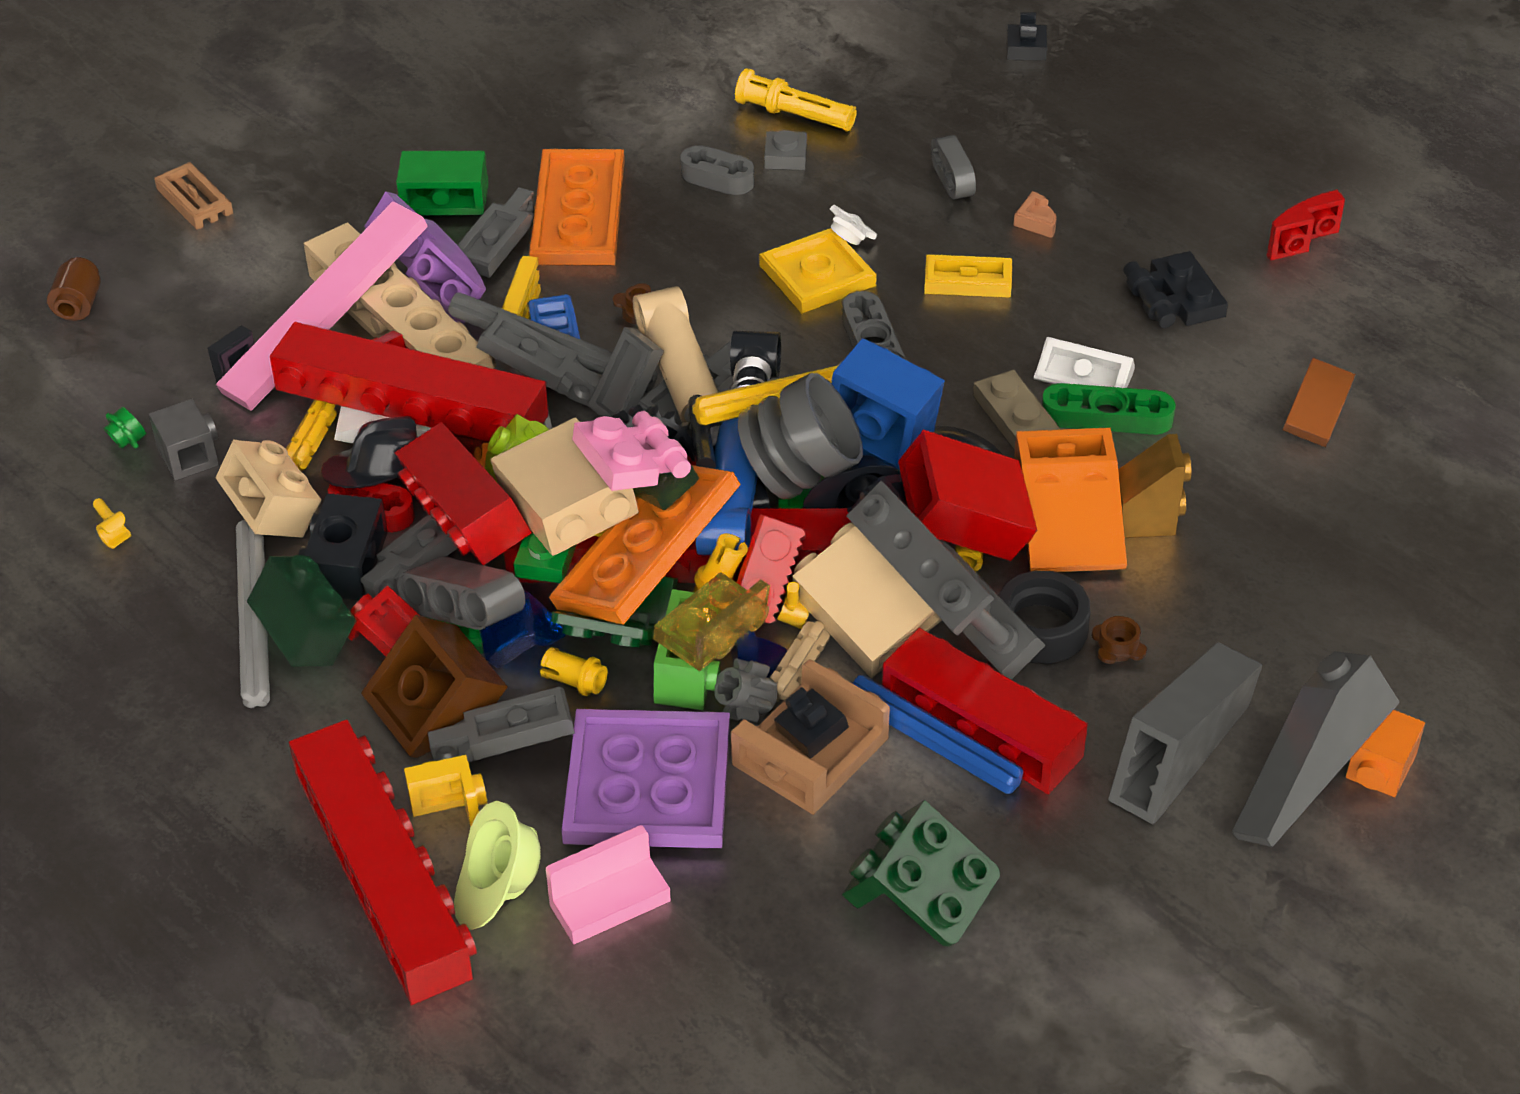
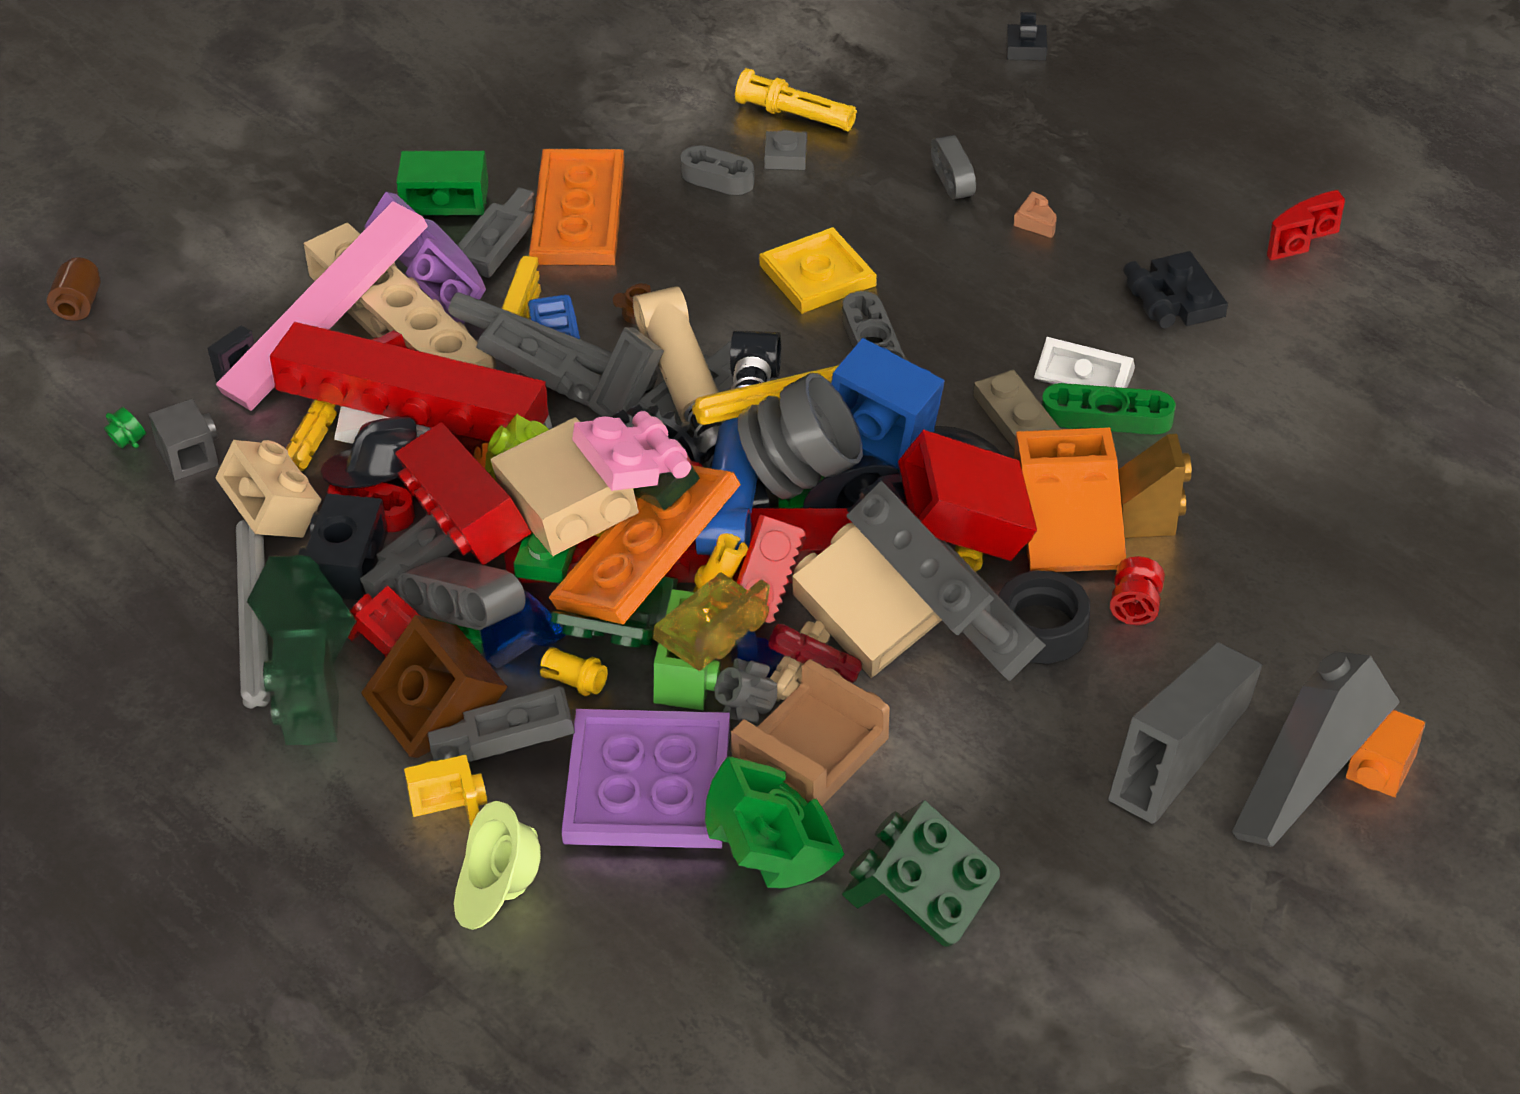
yellow hand [93,498,132,549] -> none
medium nougat tile [154,162,233,230] -> none
red brick [288,719,477,1005] -> none
bright pink panel [546,825,671,945] -> none
black bar [688,395,716,469] -> none
black tile [774,687,849,759] -> none
yellow hand [777,581,810,629] -> none
white plate [830,205,877,245] -> none
blue axle [851,675,1024,794] -> none
red brick [882,628,1088,795] -> none
yellow tile [924,254,1012,298] -> none
reddish brown plate [1092,616,1147,664] -> none
dark orange slope [1282,358,1356,447] -> none
none -> clear green brick [263,628,339,745]
none -> green brick [705,756,845,888]
none -> dark red axle [768,624,862,684]
none -> red wheel [1110,556,1165,626]

